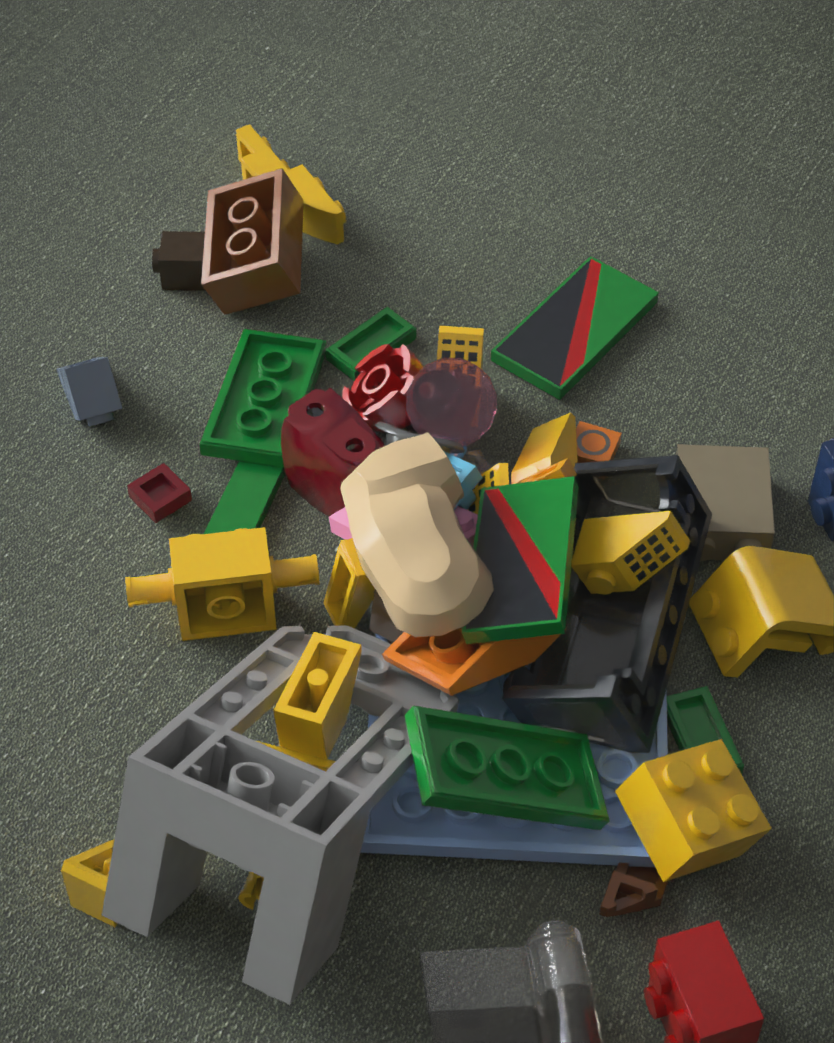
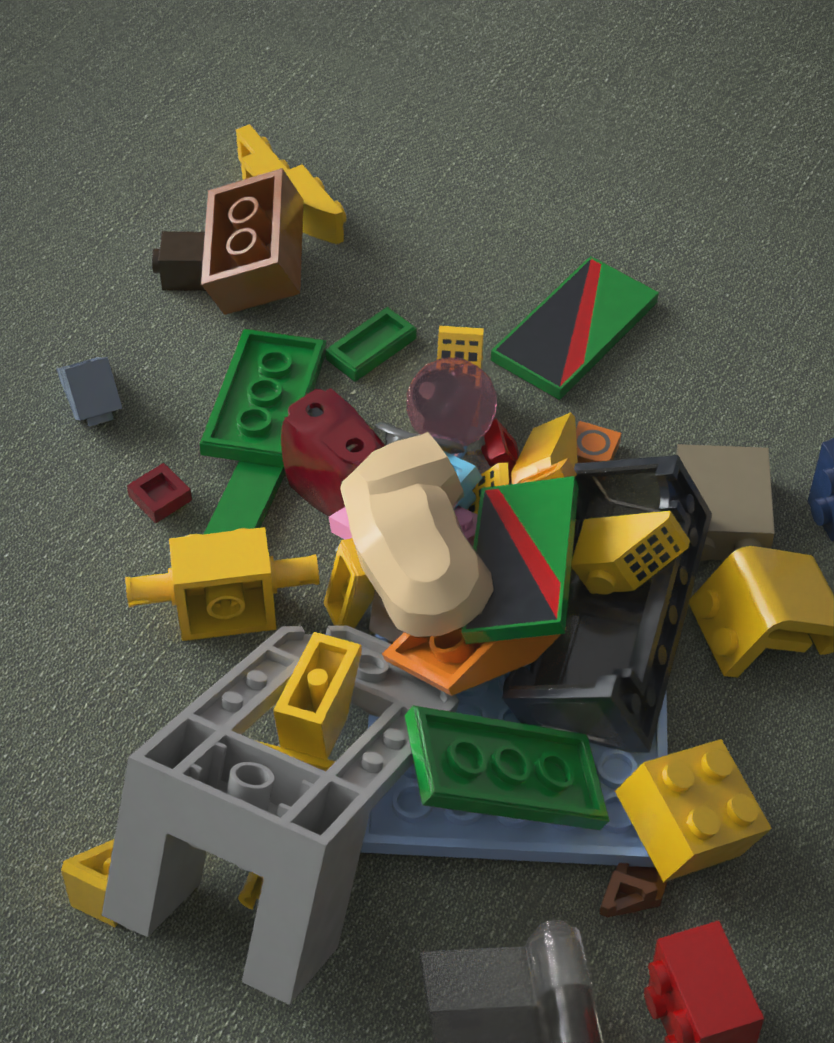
red cylinder [342,344,431,433] -> none
green tile [666,686,744,774] -> none
none -> red plate [481,418,520,482]

